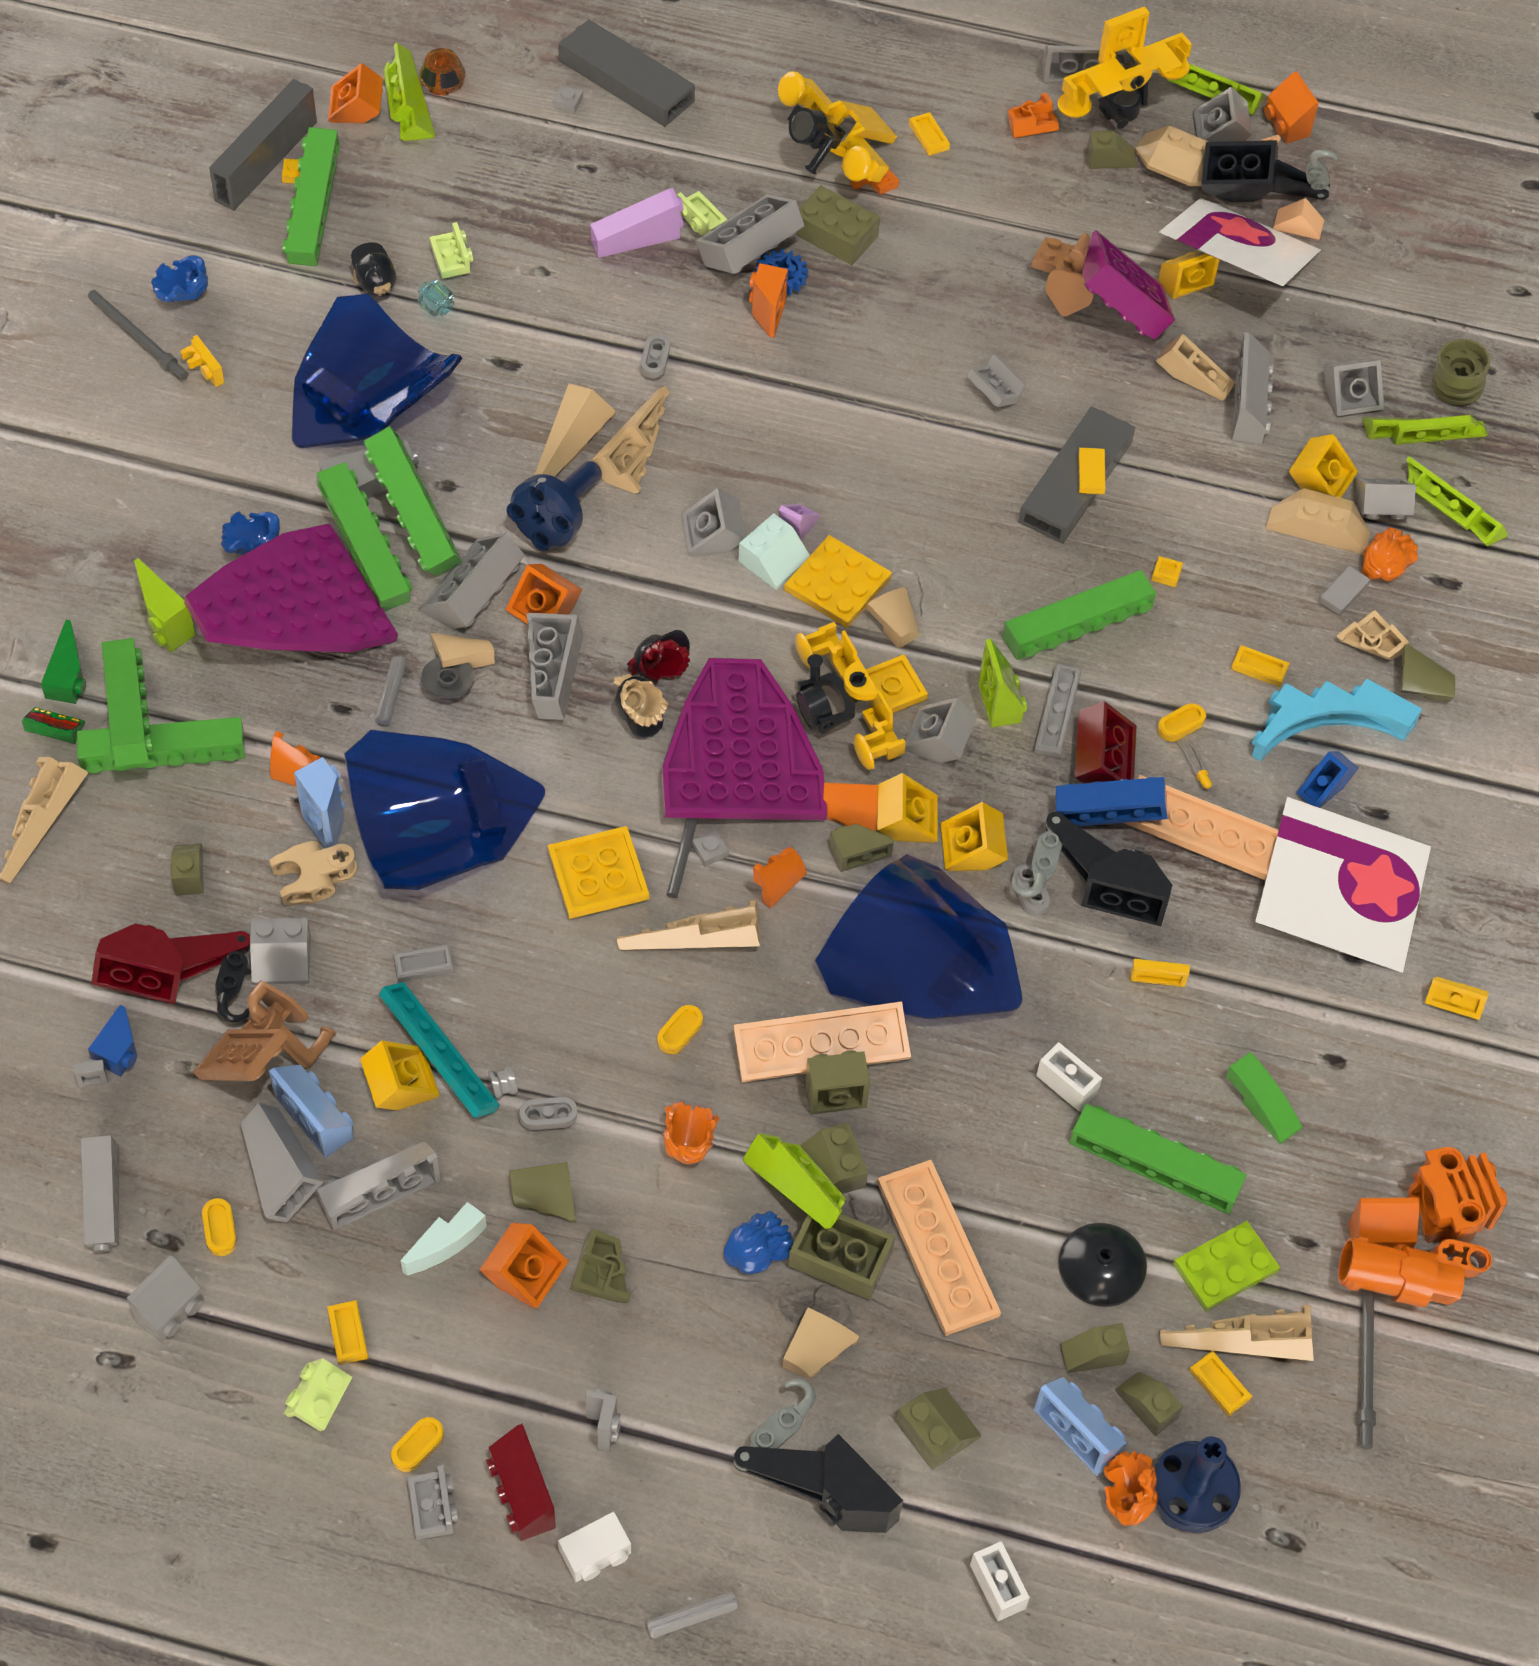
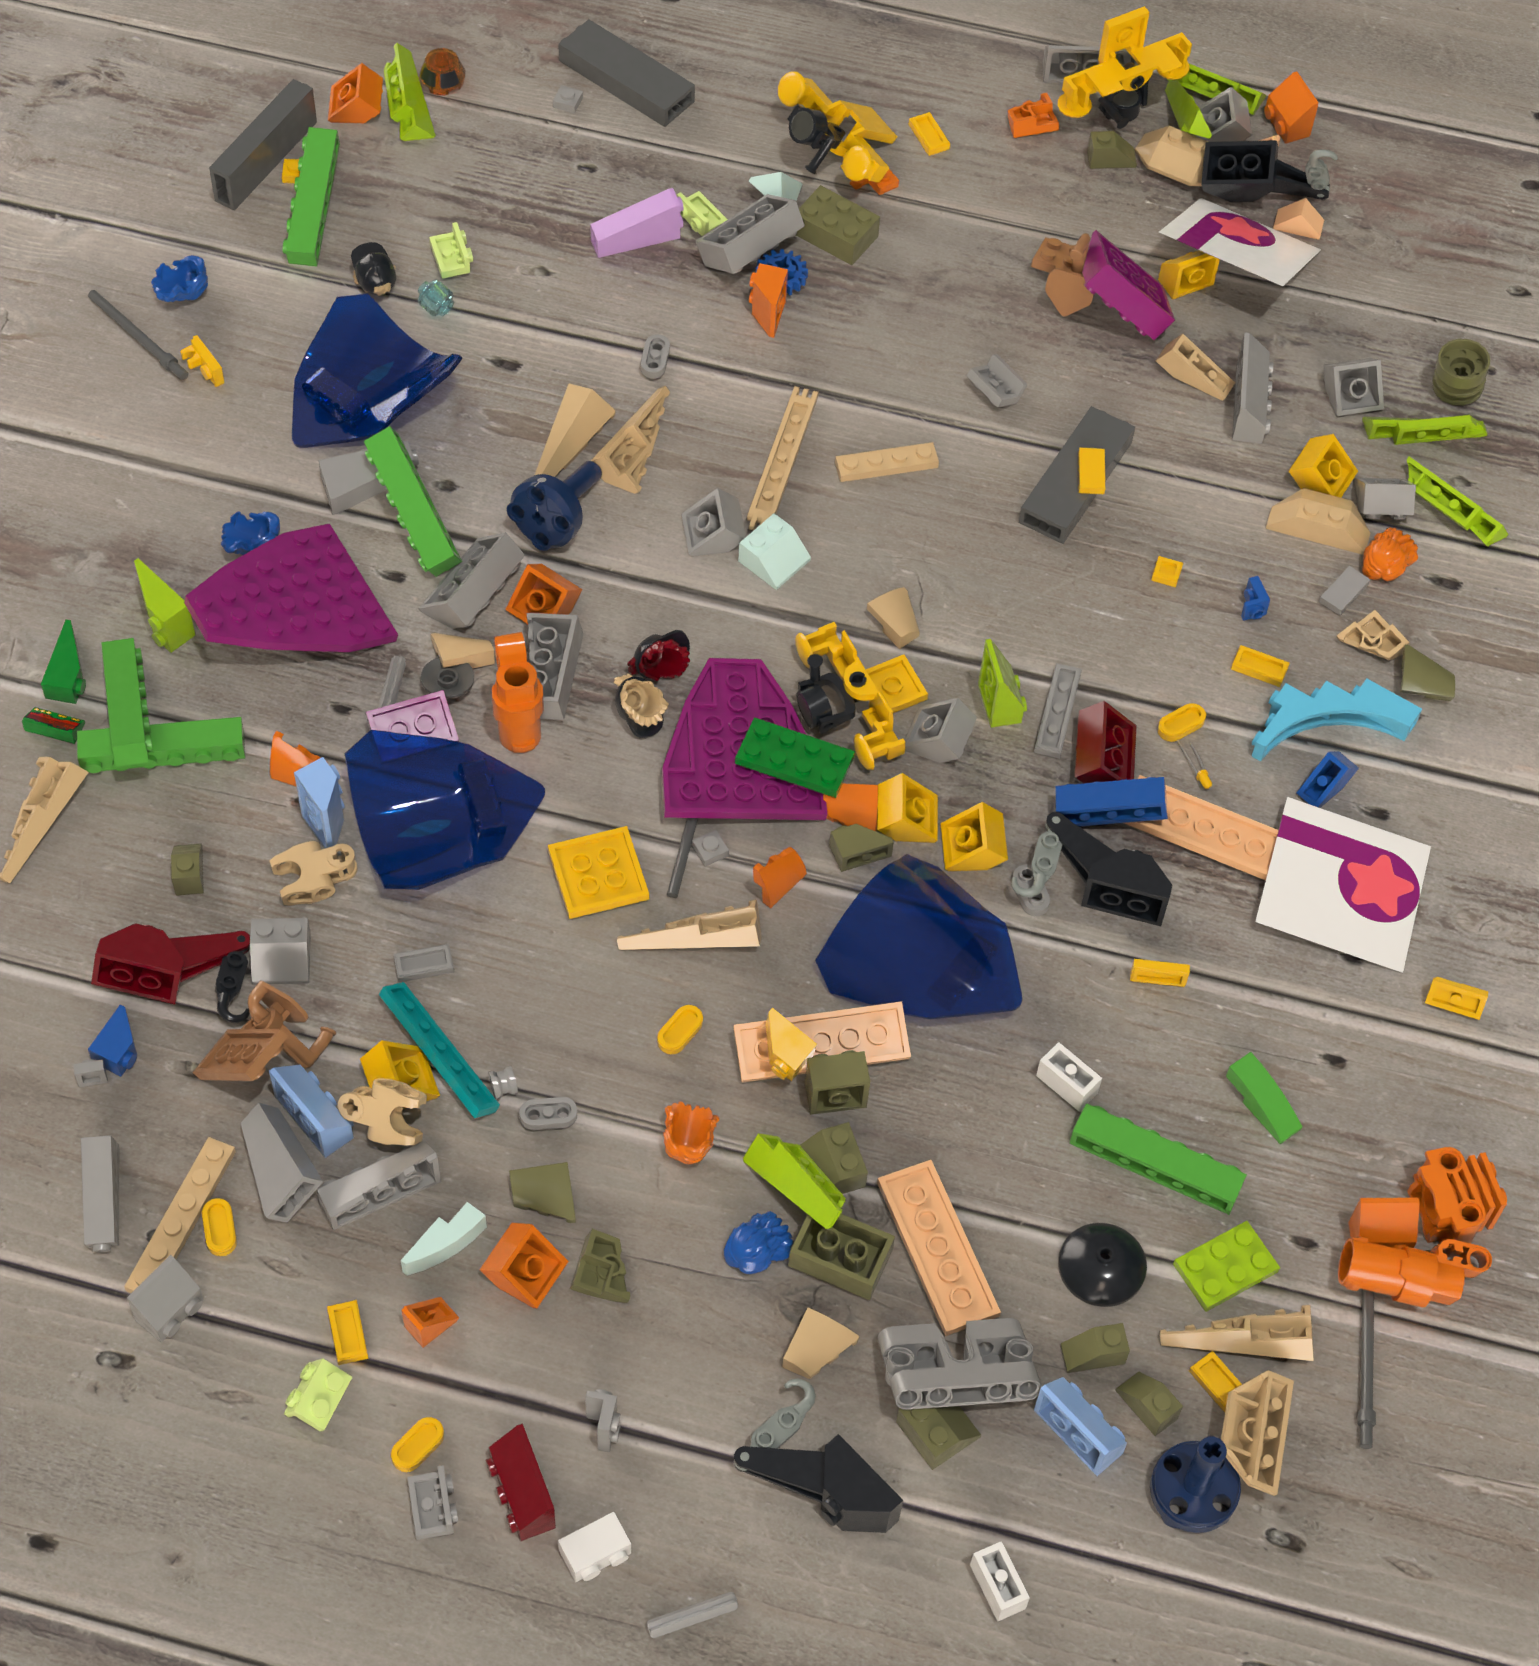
bright green brick [316,462,412,612] -> none
lavender slope [779,504,820,540] -> none
yellow plate [784,535,892,628] -> none
bright green brick [1002,570,1156,660] -> none
orange hair [1103,1451,1158,1526] -> none
none -> tan plate [124,1137,236,1293]
none -> tan piece [338,1078,427,1145]
none -> plate [365,690,459,764]
none -> orange slope [401,1297,459,1348]
none -> orange piece [492,632,544,753]
none -> green plate [735,717,855,798]
none -> tan hinge [747,386,819,531]
none -> light aqua slope [749,172,802,201]
none -> yellow slope [766,1008,817,1081]
none -> tan plate [835,442,939,482]
none -> light grey connector [878,1318,1042,1410]
none -> lime wedge [1165,80,1212,139]
none -> tan wedge [1221,1370,1294,1496]
none -> blue bracket [1241,576,1270,621]

